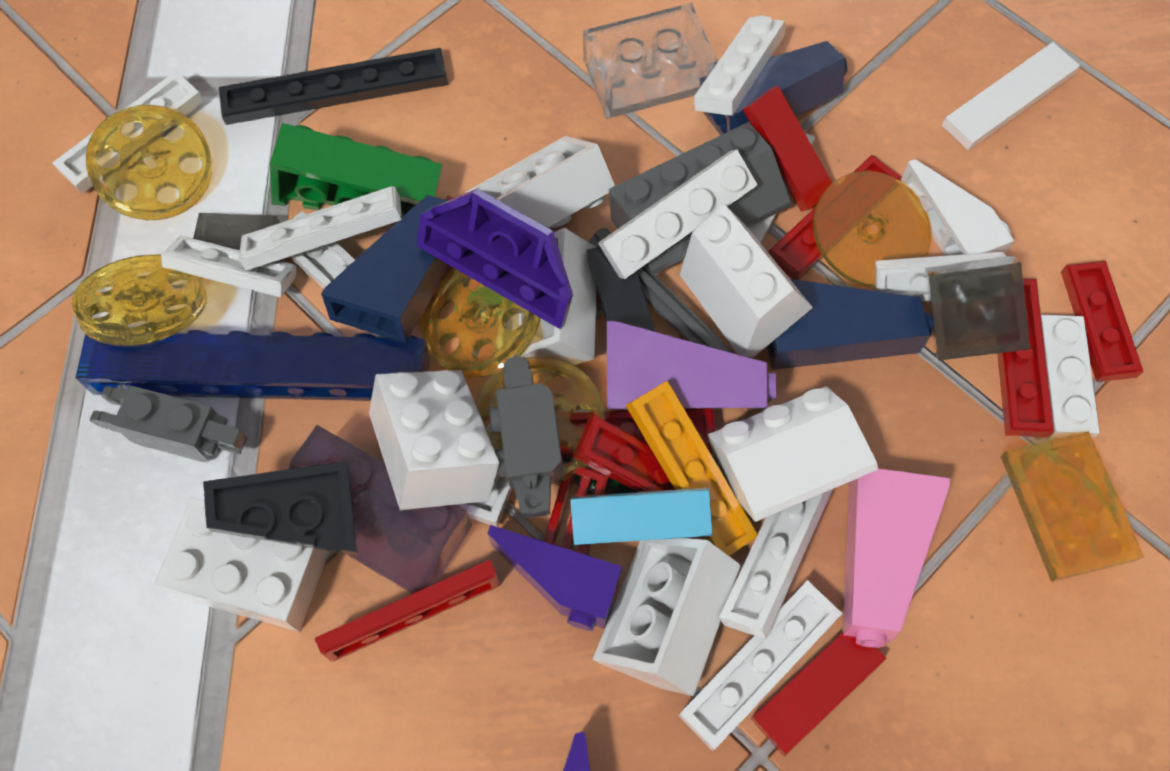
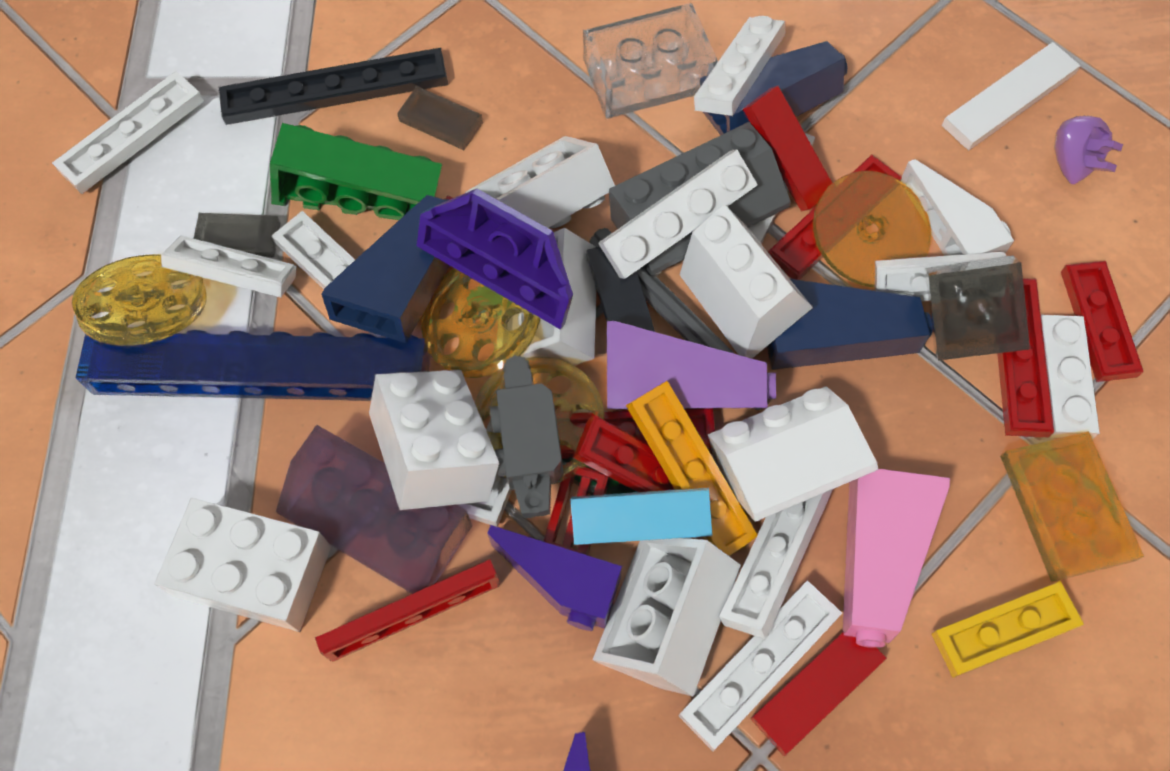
clear yellow wedge [86,105,212,220] -> none
dark grey hinge [90,386,247,462] -> none
black wing [203,461,358,556] -> none
white tile [239,186,402,271] -> none
none -> clear smoke tile [397,86,483,150]
none -> yellow plate [931,581,1084,678]
none -> medium lavender piece [1054,116,1123,184]

